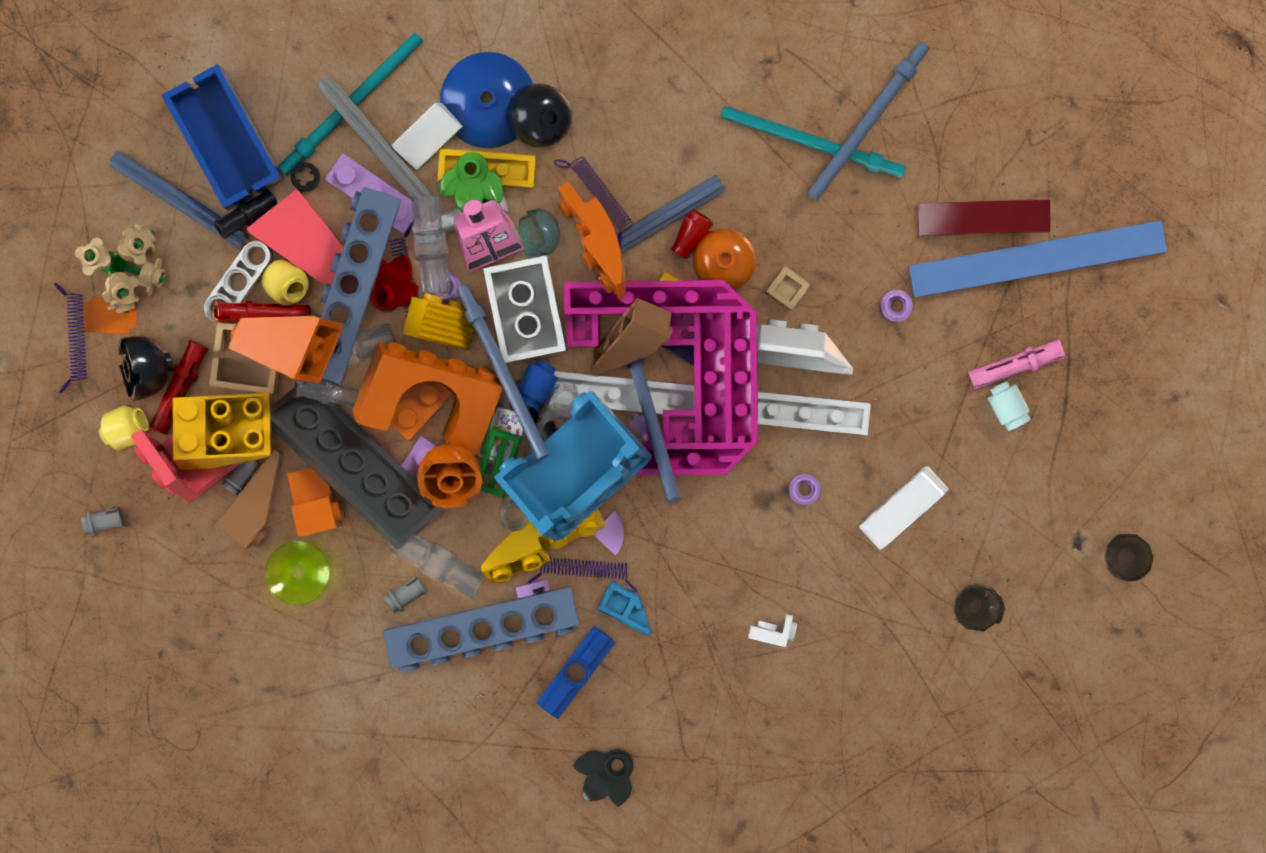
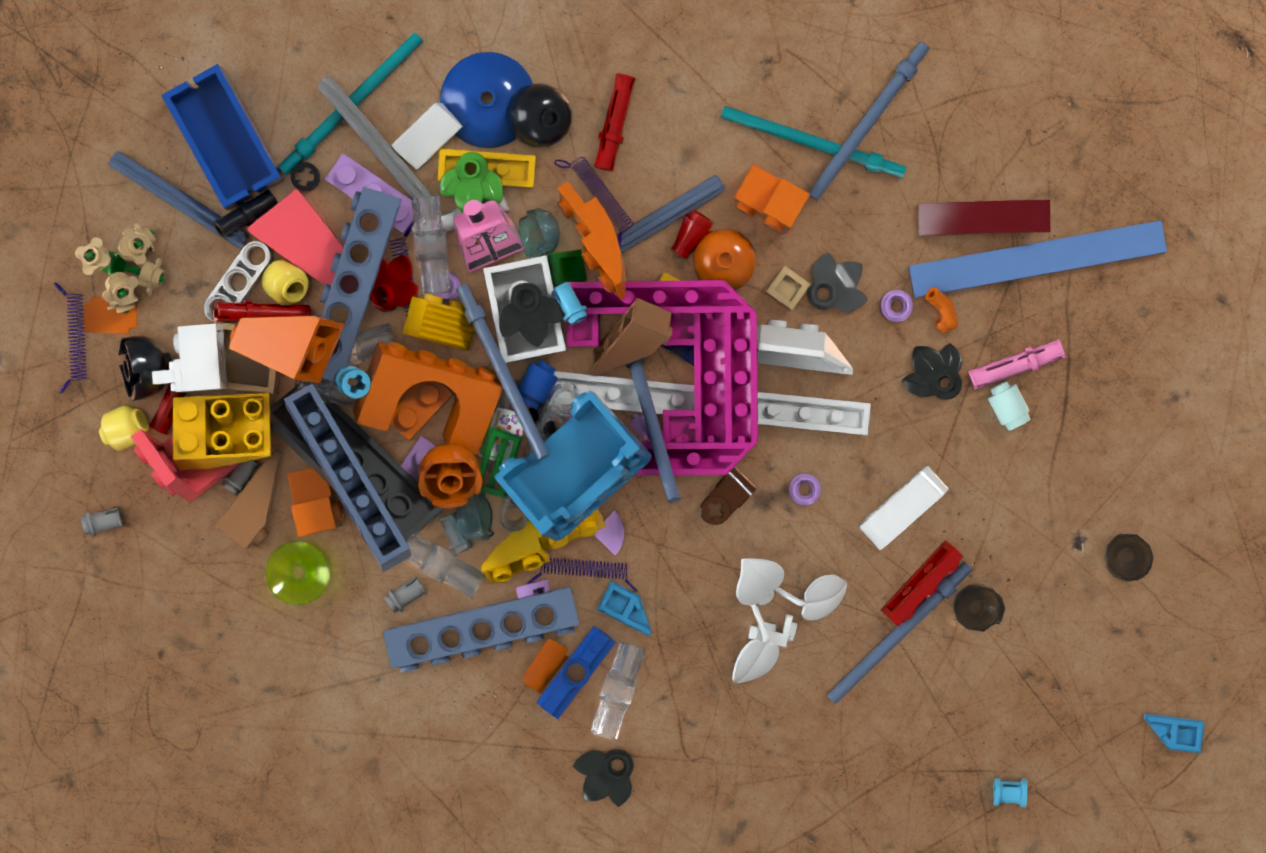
none -> white hinge [152,323,228,392]
none -> sand blue brick [284,383,411,572]
none -> medium azure bush [335,365,371,399]
none -> light grey pin [439,511,473,554]
none -> clear light blue hair [456,492,494,541]
none -> pearl dark grey plate [499,283,563,347]
none -> orange sticker [523,639,568,693]
none -> green plate [548,249,587,287]
none -> medium azure pin [551,282,587,326]
none -> clear piece [590,641,646,741]
none -> red pin [594,73,636,172]
none -> reddish brown piece [700,467,758,525]
none -> white plant [732,558,847,683]
none -> orange brick [733,164,810,232]
none -> dark grey plate [807,253,867,312]
none -> sand blue bar [827,561,973,704]
none -> red plate [881,540,964,627]
none -> pearl dark grey plate [902,343,962,400]
none -> orange arm [925,287,958,334]
none -> medium azure bush [993,778,1027,808]
none -> dark azure tile [1144,713,1205,753]

